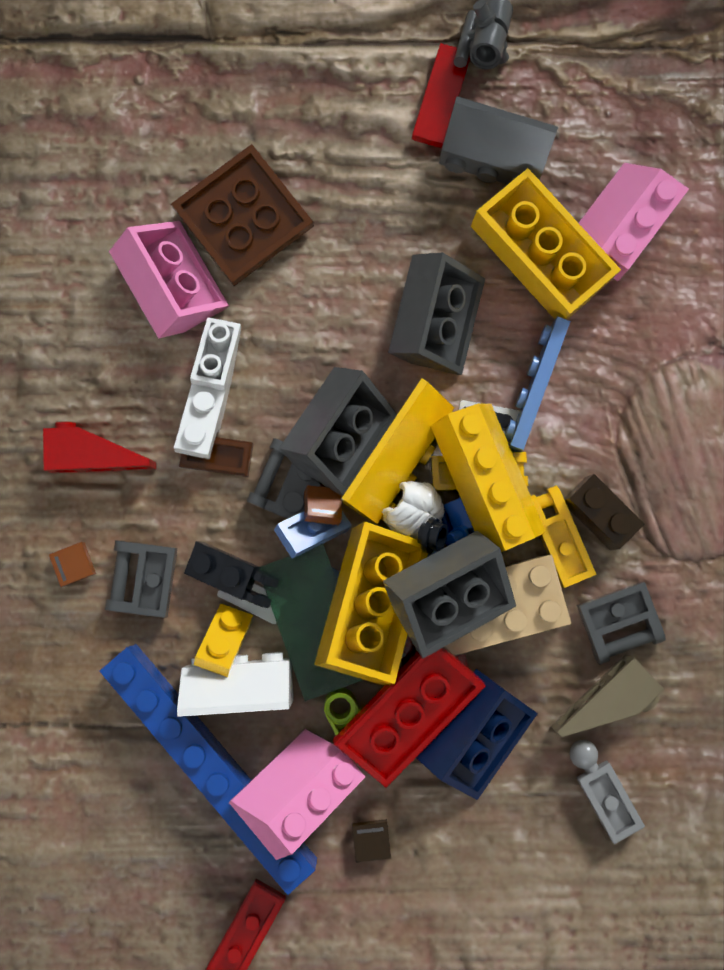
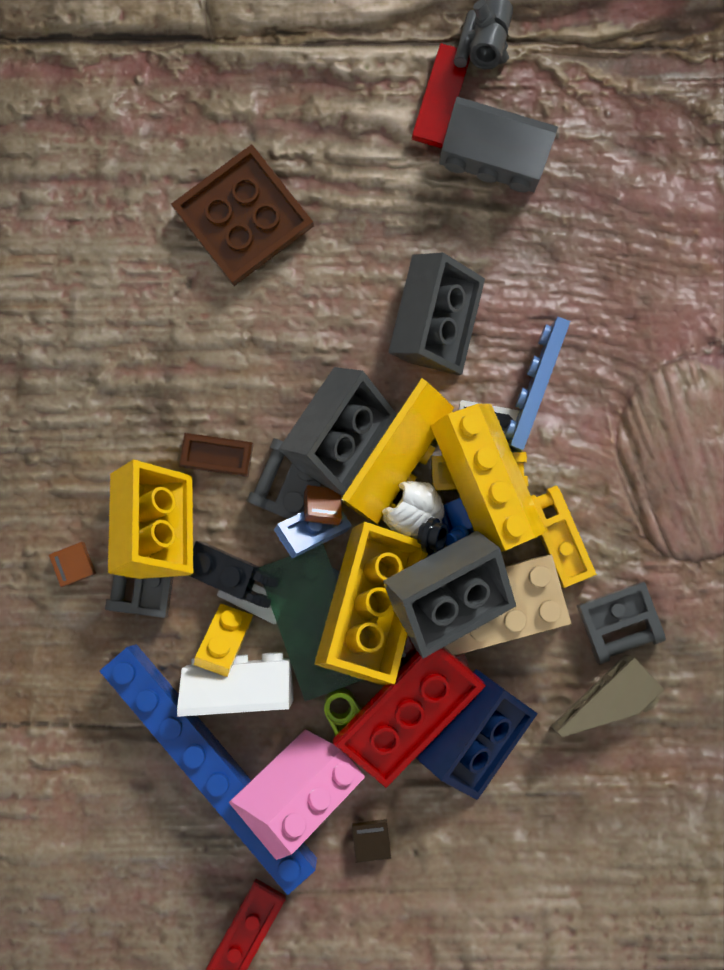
red slope [43,422,156,474] -> none
bright pink slope [109,221,229,339] -> none
white slope [174,317,241,459] -> none
yellow slope [471,168,621,320] -> none
dark brown brick [564,474,645,550] -> none
light grey plate [569,740,645,844] -> none
bright pink slope [579,163,689,281] -> none
none -> yellow slope [108,459,193,579]

